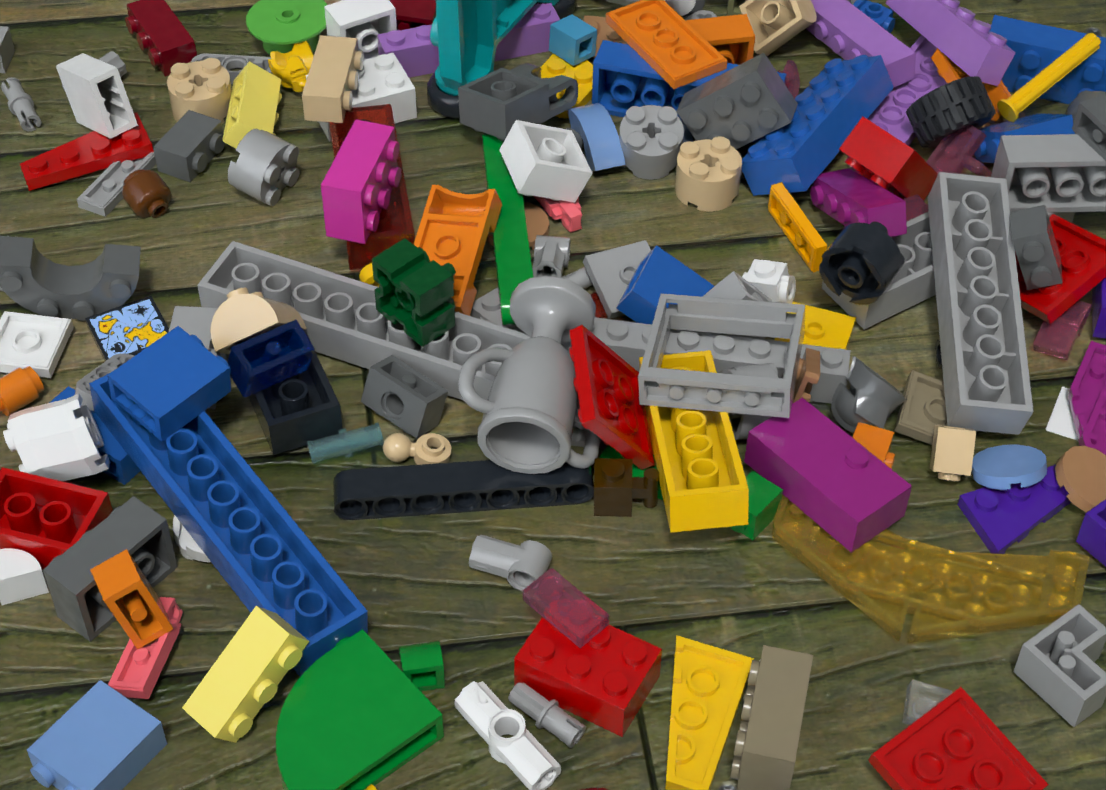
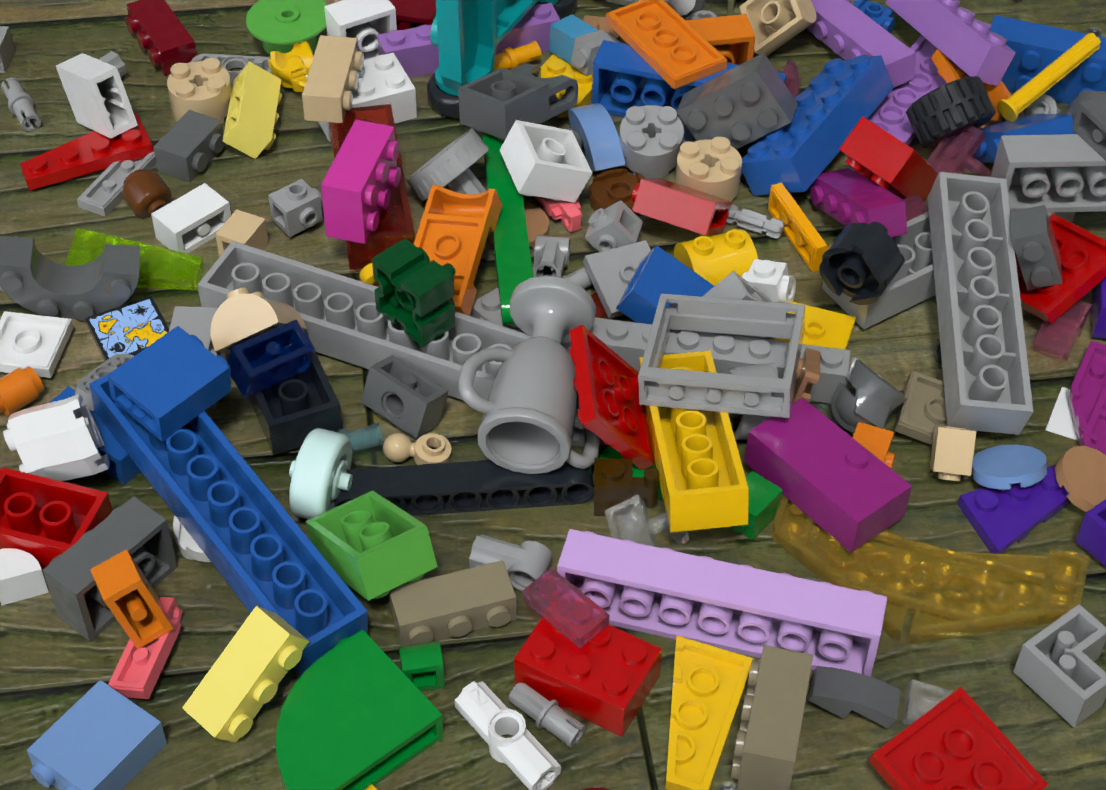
light grey brick [228,128,299,206] -> none
none -> clear neon green wing [64,228,204,291]
none -> white brick [151,183,231,258]
none -> tan brick [215,209,269,257]
none -> light grey brick [268,179,323,237]
none -> light aqua wheel [289,428,353,520]
none -> bright green brick [305,490,438,601]
none -> dark tan brick [389,560,517,646]
none -> light grey piece [406,128,489,201]
none -> light orange pin [493,41,542,71]
none -> lavender brick [557,529,887,677]
none -> light grey brick [571,29,622,75]
none -> light grey brick [585,200,643,252]
none -> reddish brown tile [588,169,646,216]
none -> clear plate [605,495,689,547]
none -> brick [631,178,733,236]
none -> yellow brick [673,229,758,286]
none -> light grey axle [727,204,784,239]
none -> dark grey slope [808,666,901,728]
none -> light grey plate [1025,94,1061,116]

